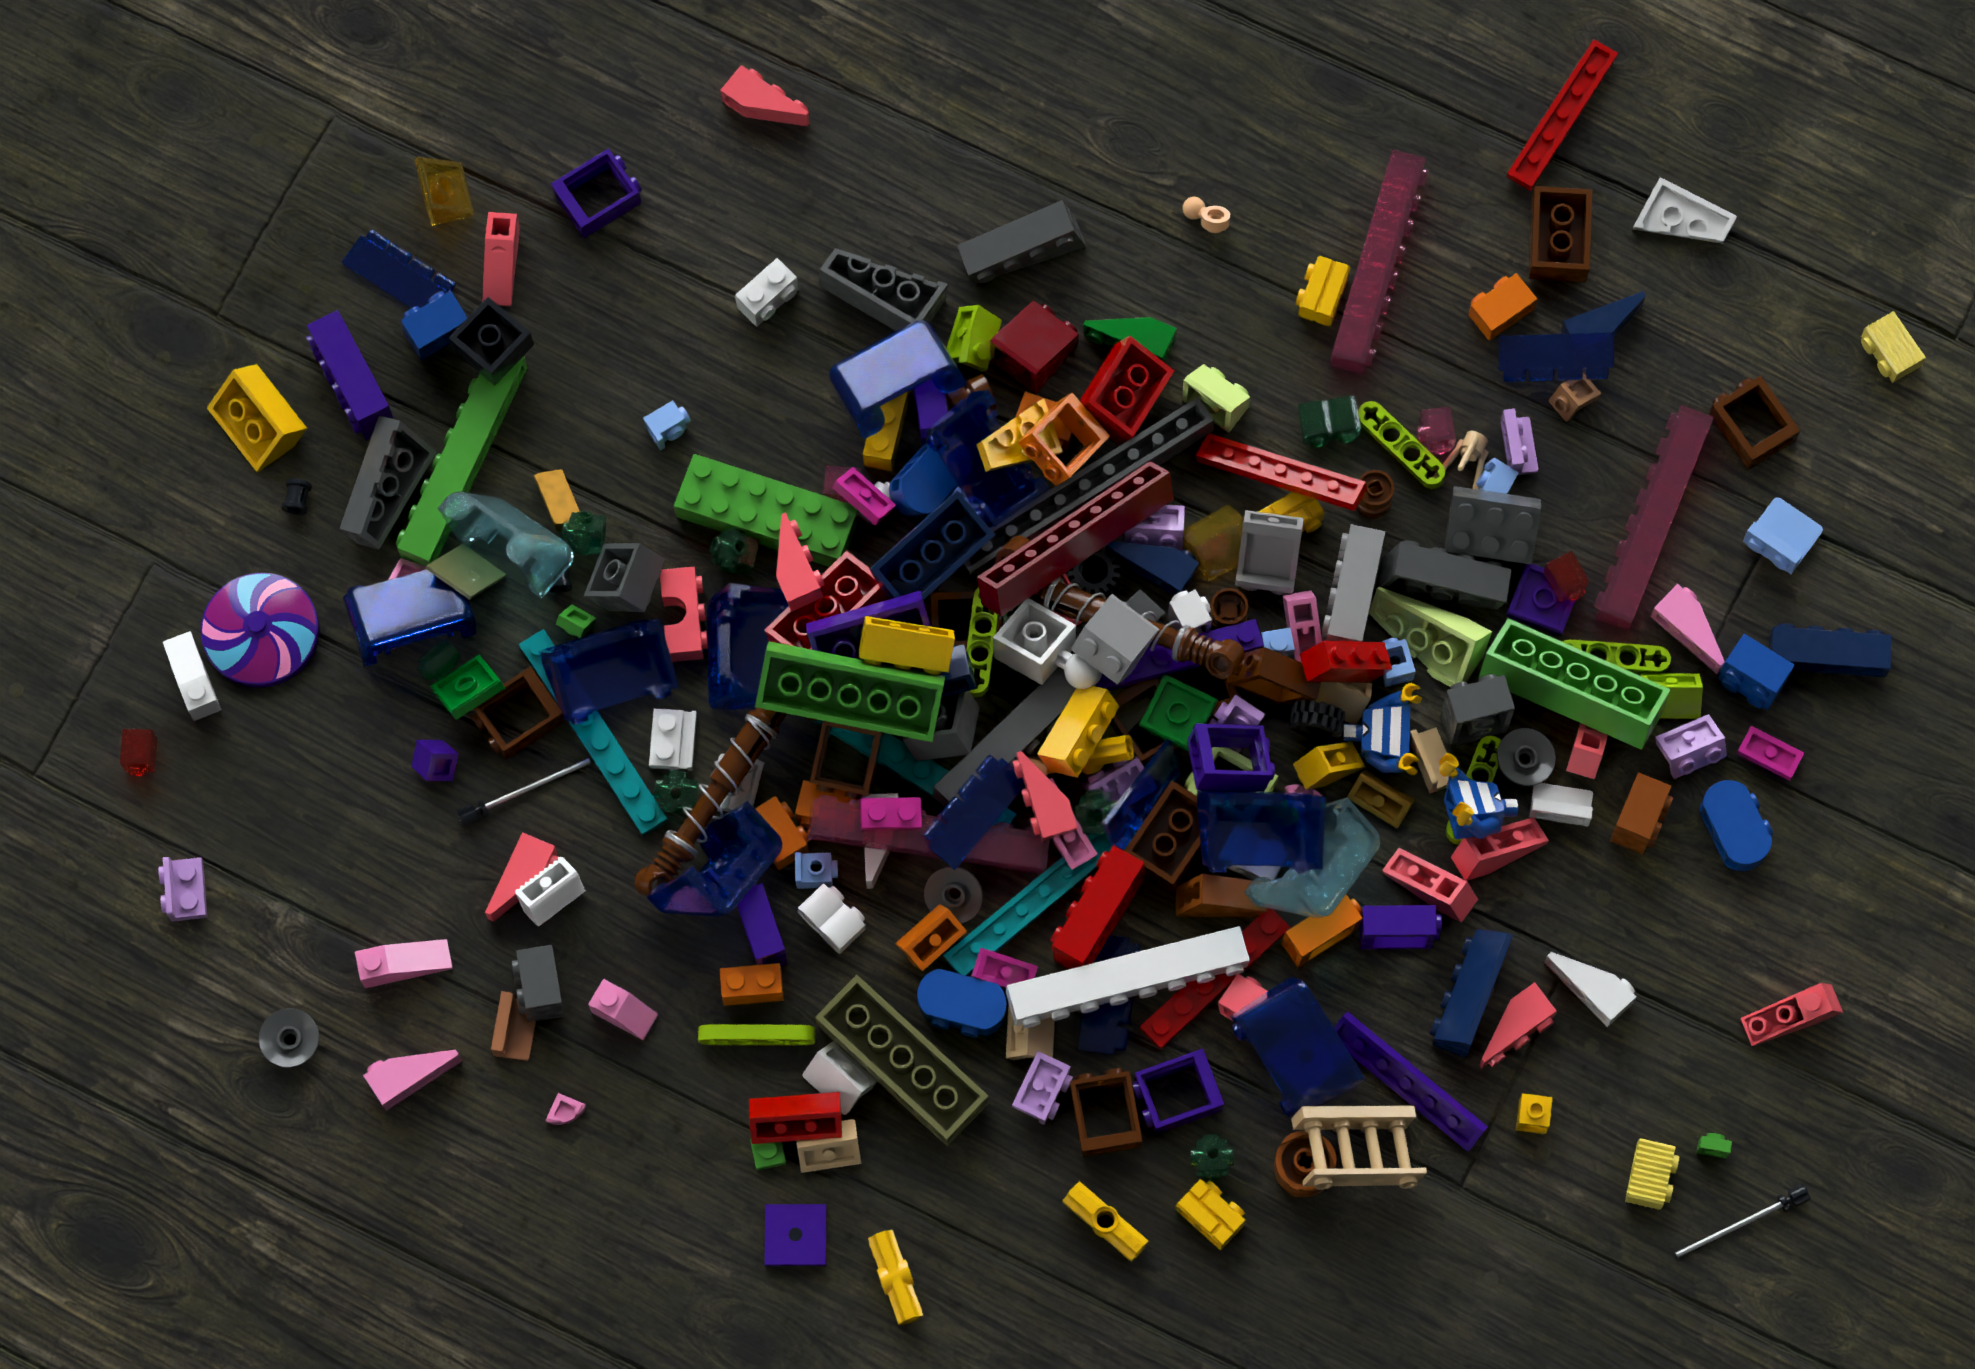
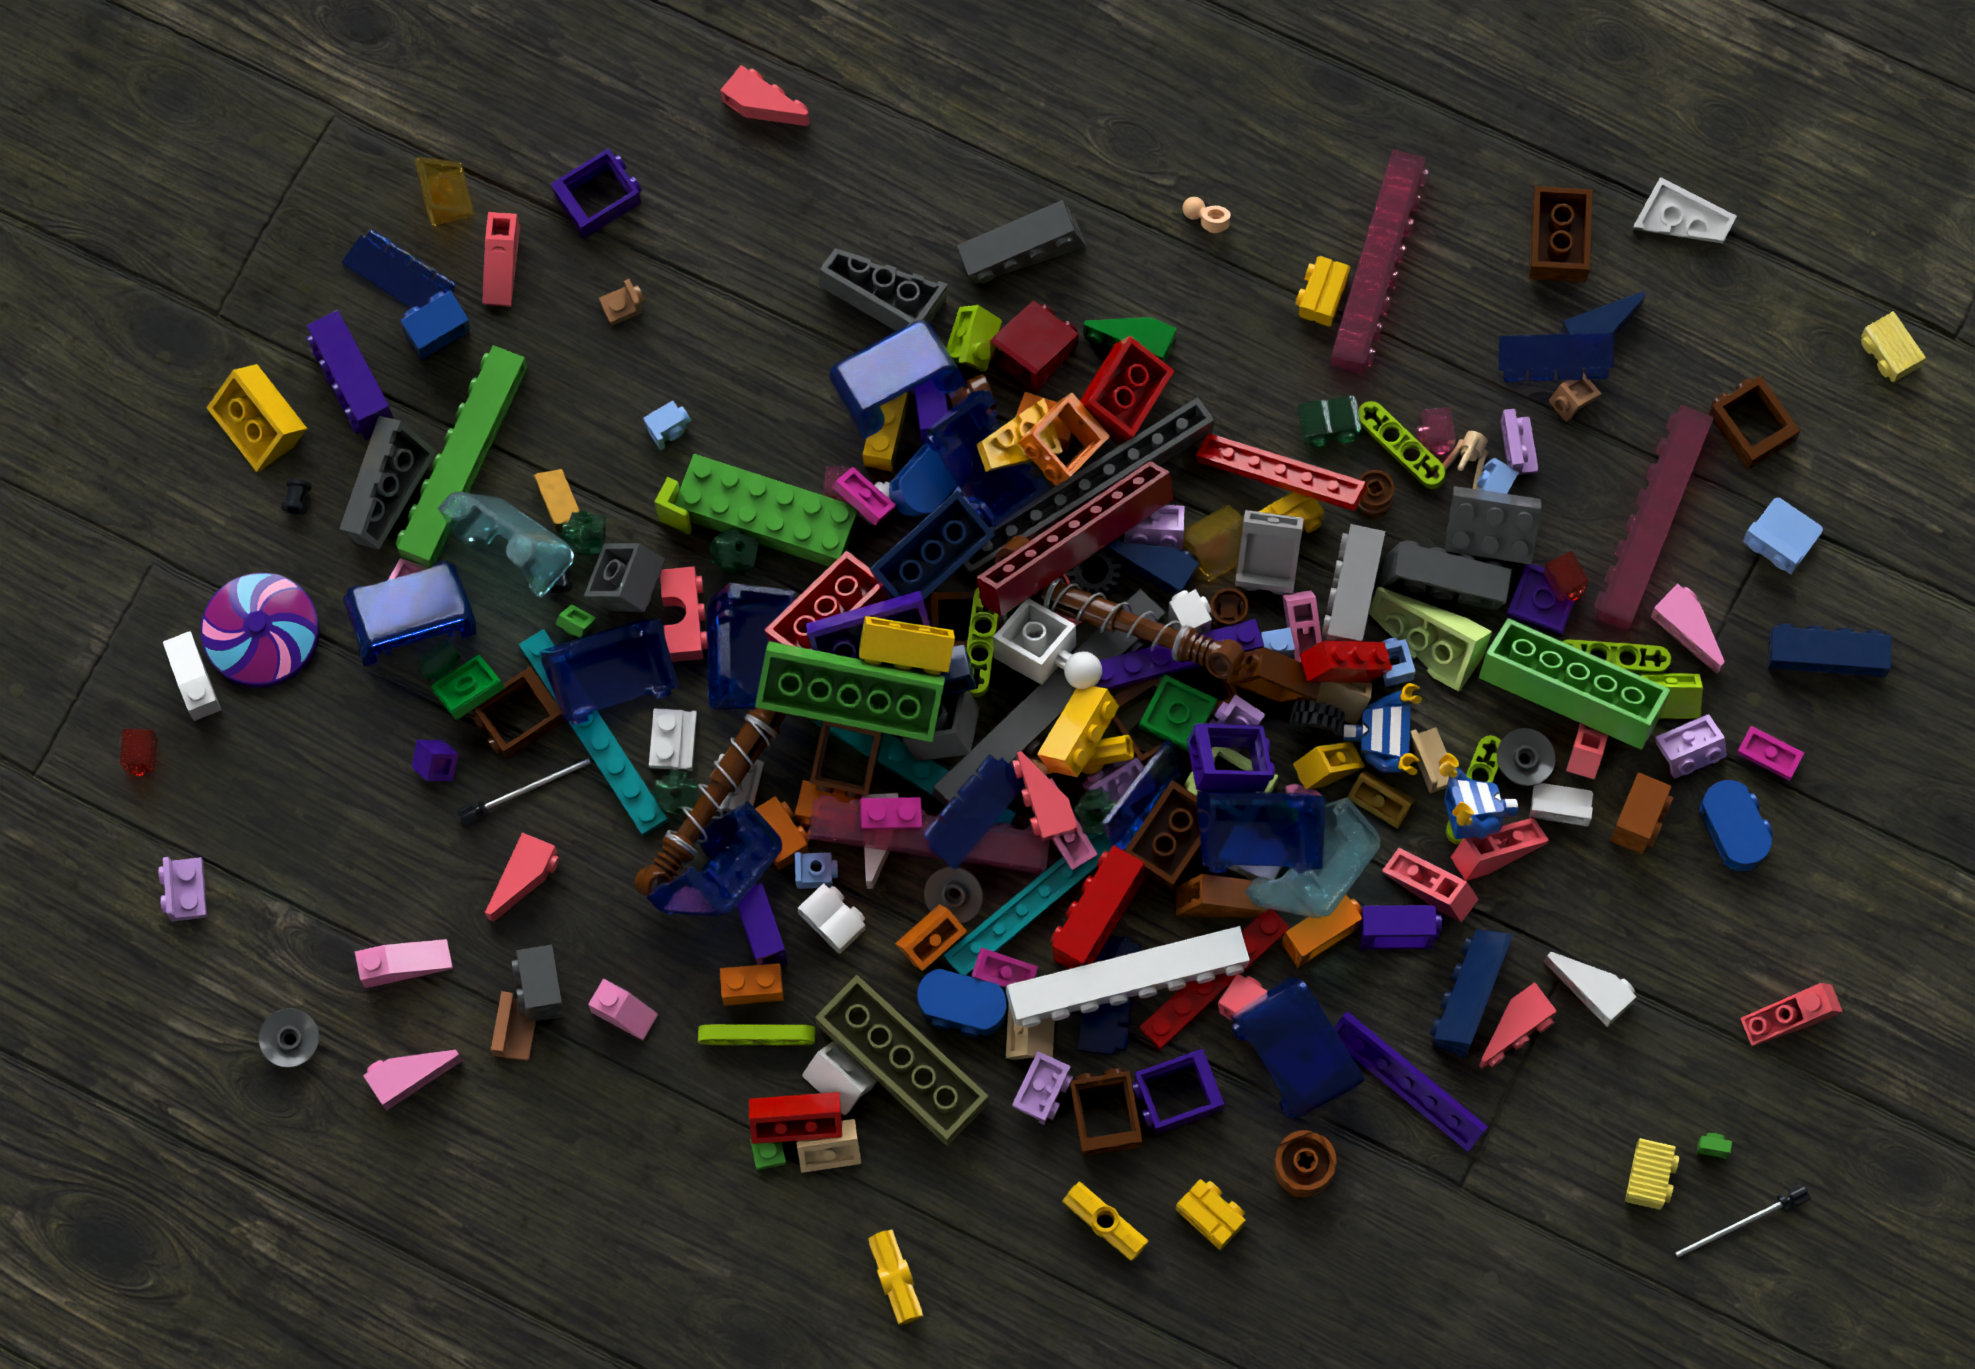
olive piece [425,544,507,600] -> none
black brick [449,297,534,386] -> none
white brick [515,857,586,927] -> none
bright pink tile [546,1093,586,1125] -> none
white brick [735,258,799,327] -> none
dark purple tile [765,1204,827,1267] -> none
coral slope [776,512,825,612] -> none
light grey slope [1070,594,1160,685] -> none
yellowish green slope [1182,364,1250,433] -> none
clear green brick [1190,1134,1234,1180] -> none
tan fence [1291,1106,1427,1190] -> none
dark grey brick [1440,674,1515,748] -> none
orange brick [1468,273,1538,341] -> none
red plate [1506,39,1618,191] -> none
yellow brick [1516,1093,1552,1134] -> none
blue brick [1718,634,1795,710] -> none
none -> medium nougat bracket [599,279,644,326]
none -> lime panel [654,477,692,535]

